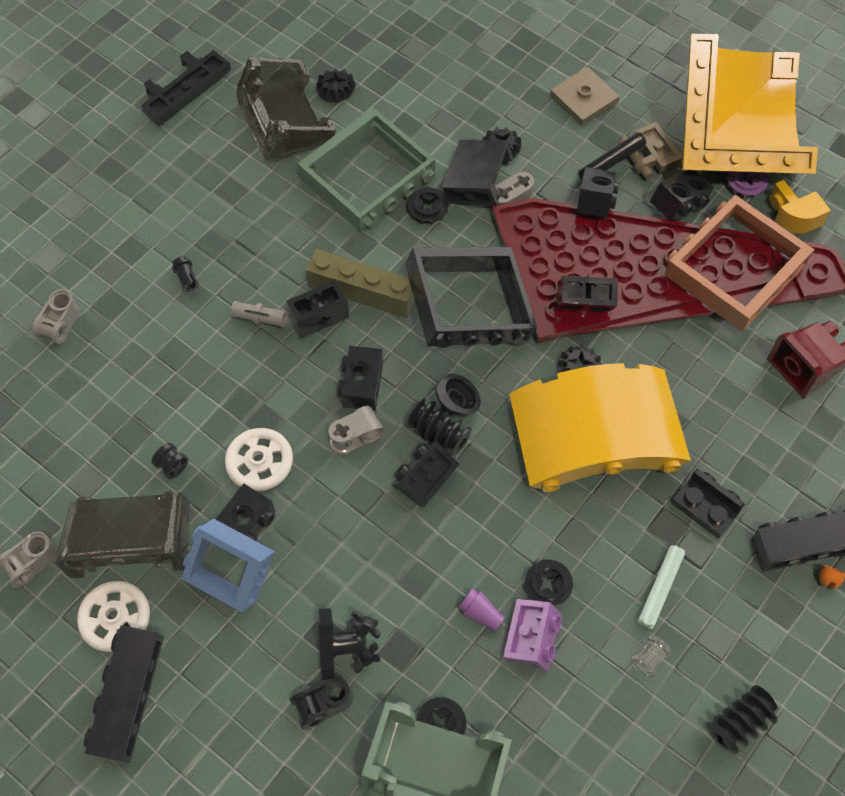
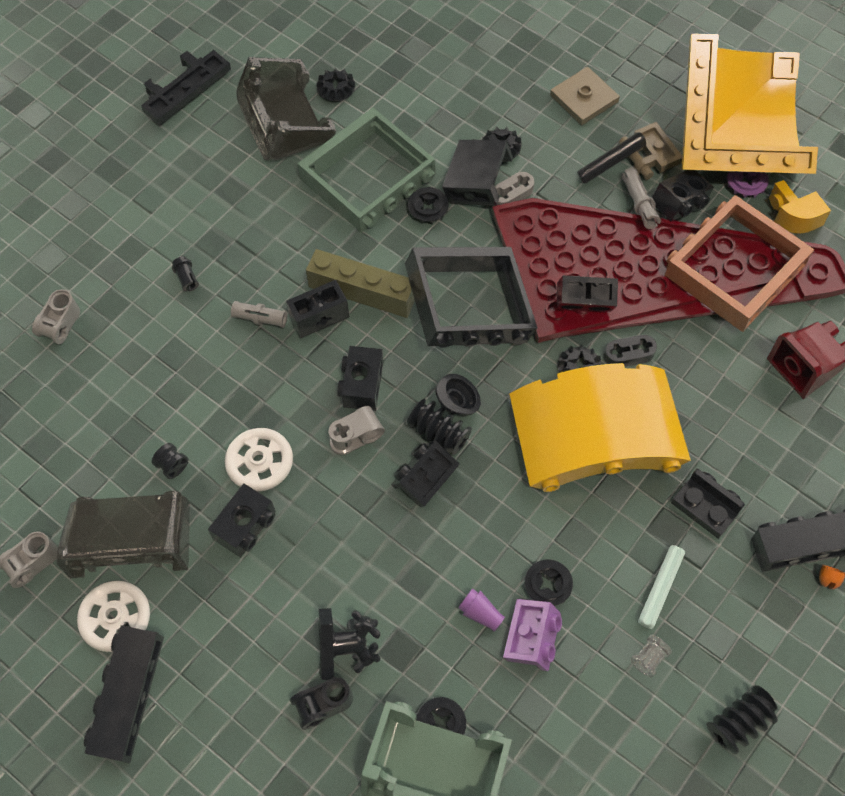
medium blue window [181,519,275,613] -> none
black brick [576,167,619,218] -> none
none -> black beam [604,335,657,367]
none -> light grey pin [622,167,661,229]

